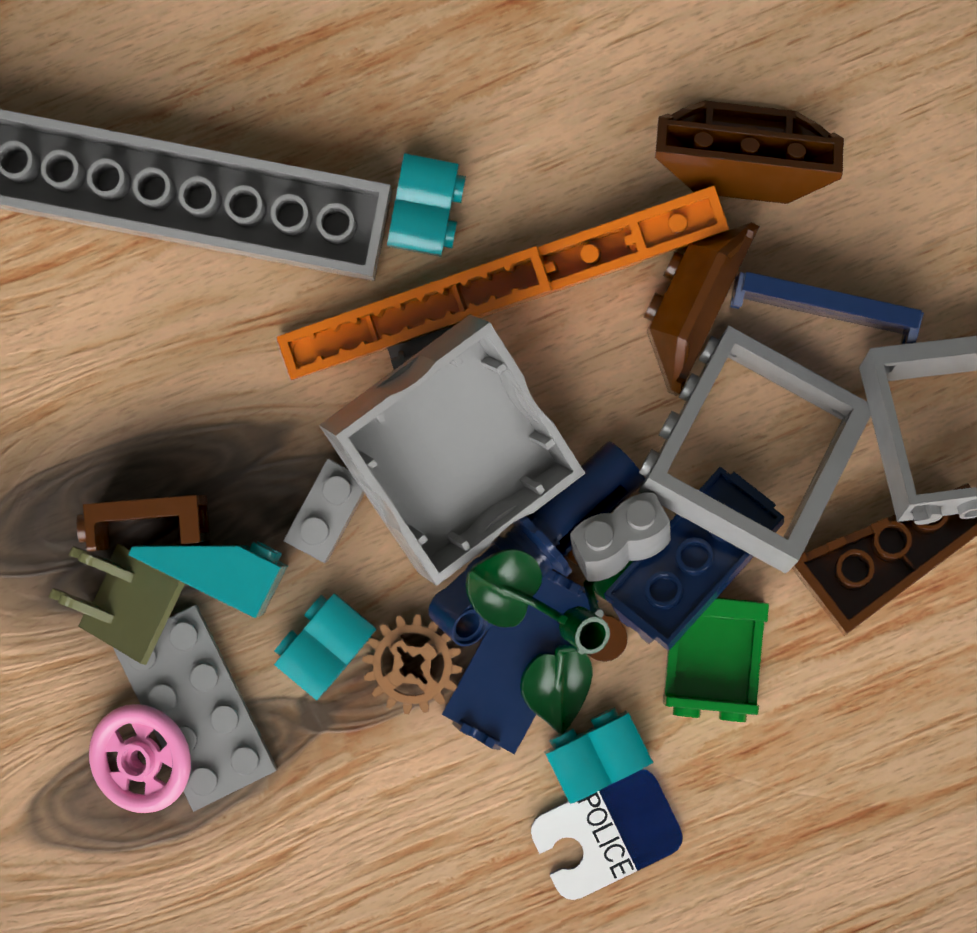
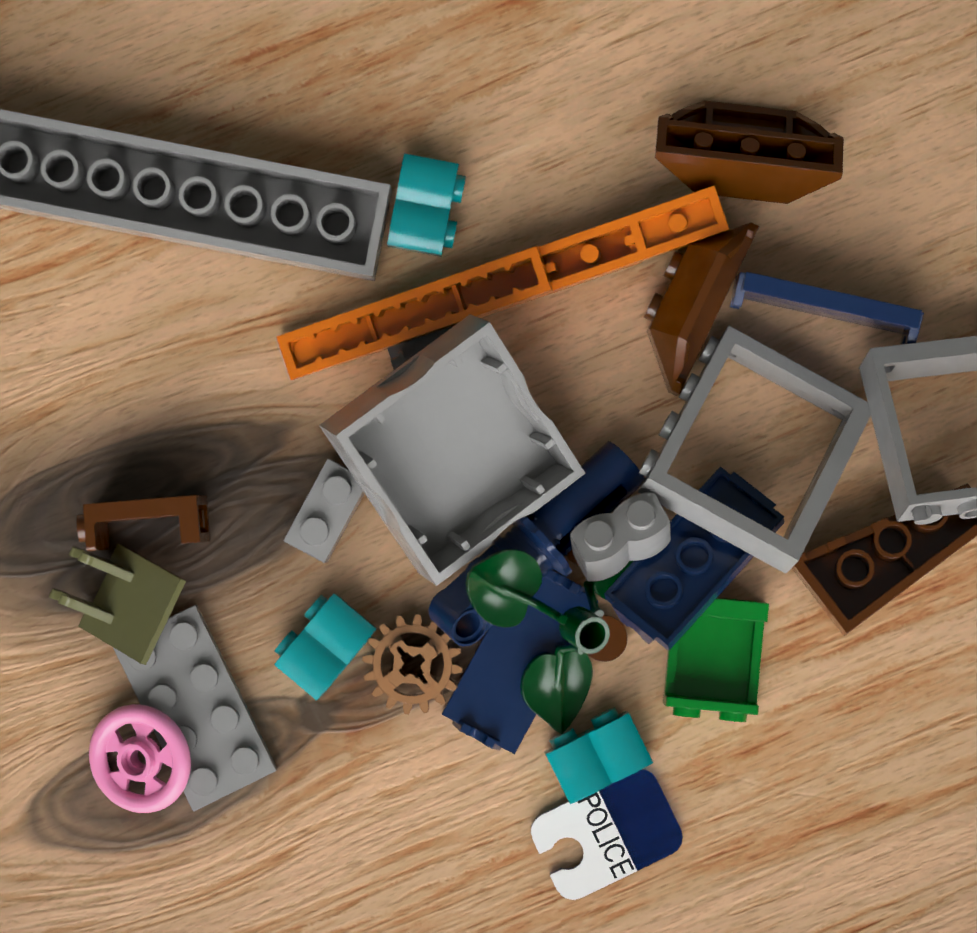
teal slope [128,541,288,618] -> none

